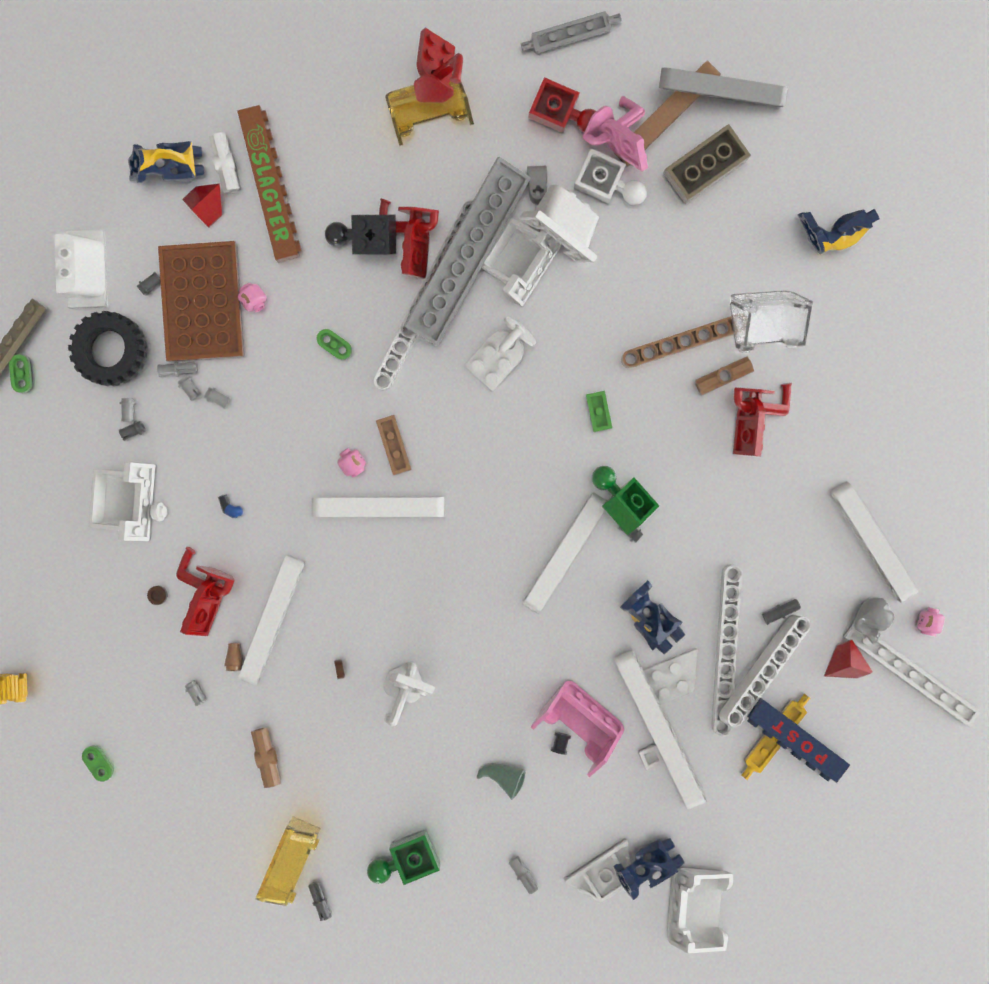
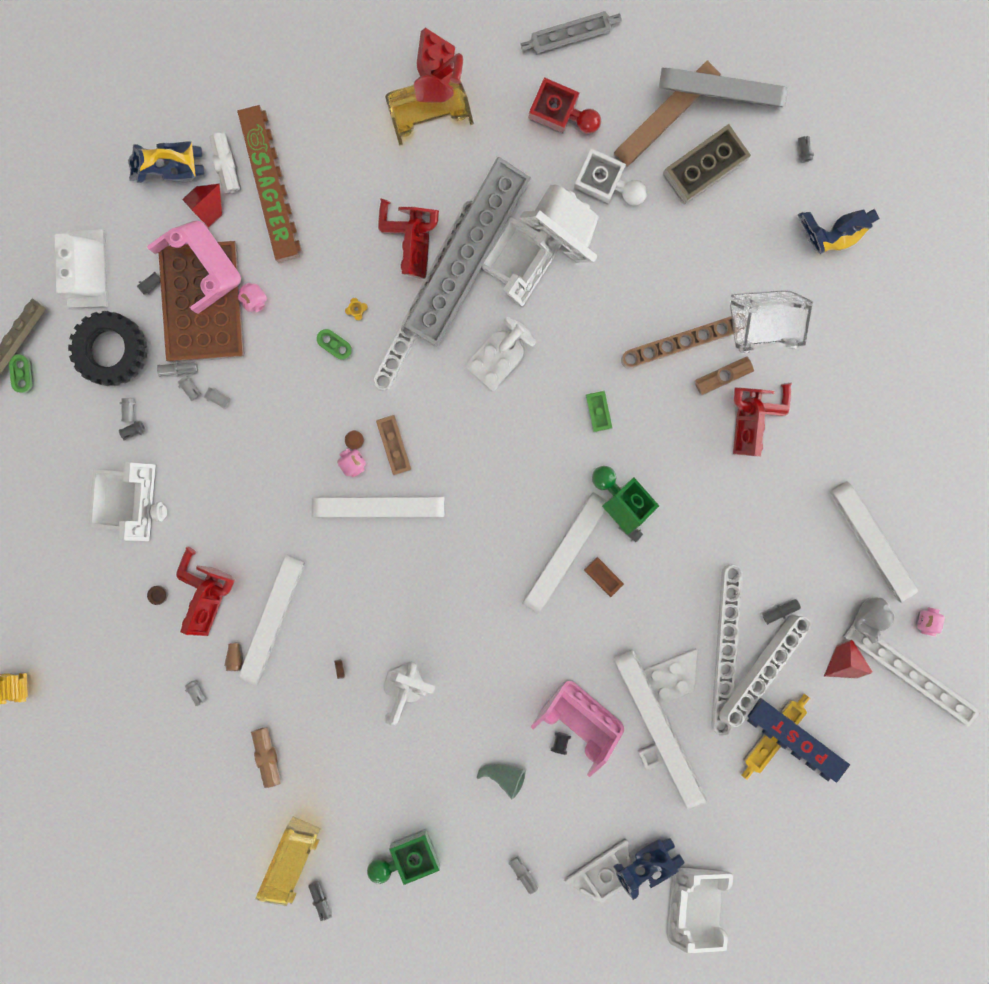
bright green plate [82,745,114,782] -> none
arm [218,494,243,518] -> none
black brick [325,214,396,255] -> none
light grey piece [527,165,547,204] -> none
bright pink plate [583,96,648,172] -> none
dark blue hips [620,580,685,654] -> none
none -> bright pink windscreen [147,221,241,314]
none -> yellow plate [345,298,368,320]
none -> dark orange plate [345,430,364,449]
none -> dark orange plate [584,557,624,597]
none -> dark grey pin [798,136,814,162]

